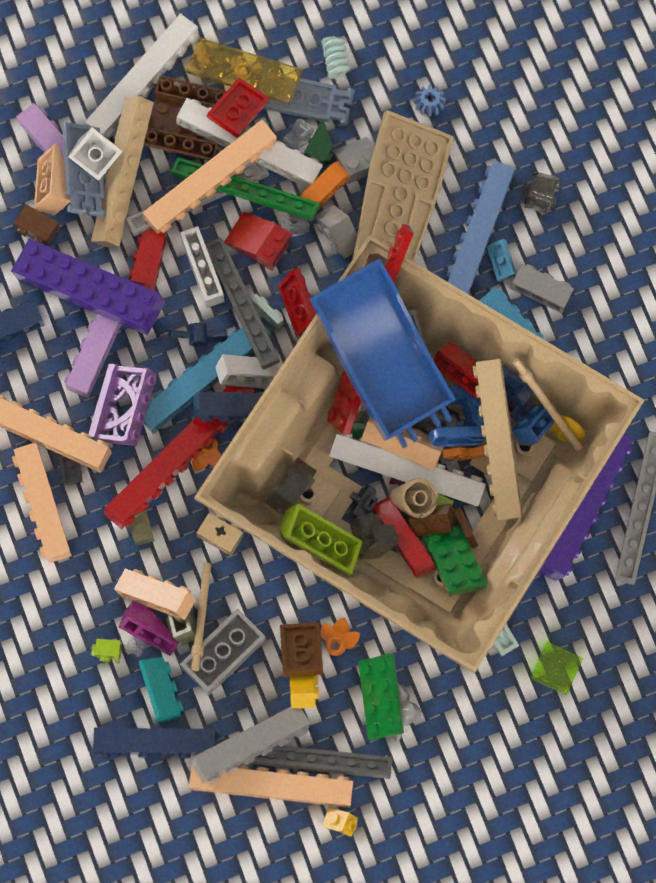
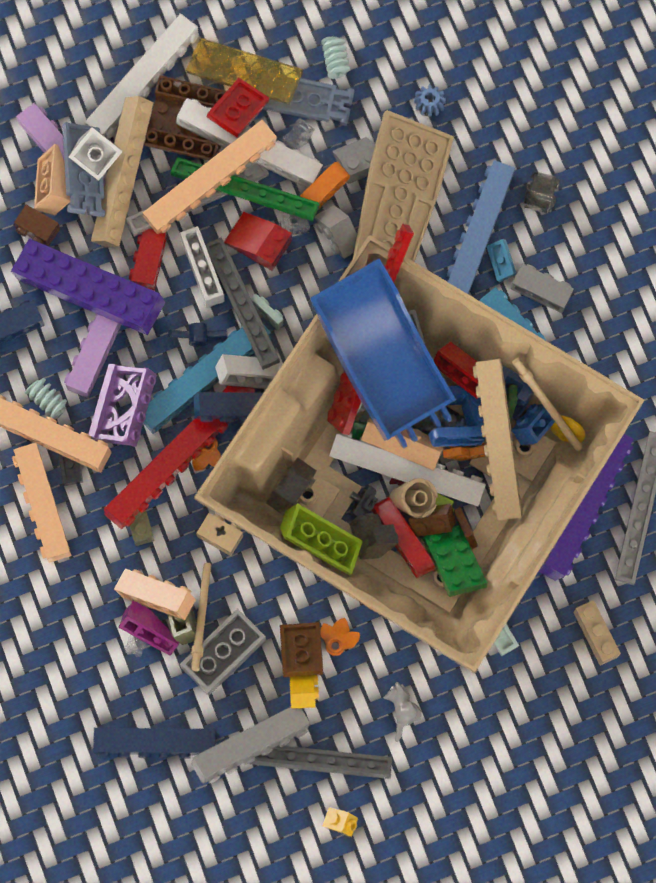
lime brick [92,639,122,663] -> none
teal slope [139,657,184,724] -> none
light nougat brick [189,765,353,808] -> none
red plate [278,268,316,337] -> none
dark green slope [304,121,334,169] -> none
green plate [358,653,404,740] -> none
clear neon green plate [530,642,583,695] -> none
none -> light aqua piece [25,378,67,420]
none -> dark green tile [506,385,517,423]
none -> tan brick [573,600,621,666]

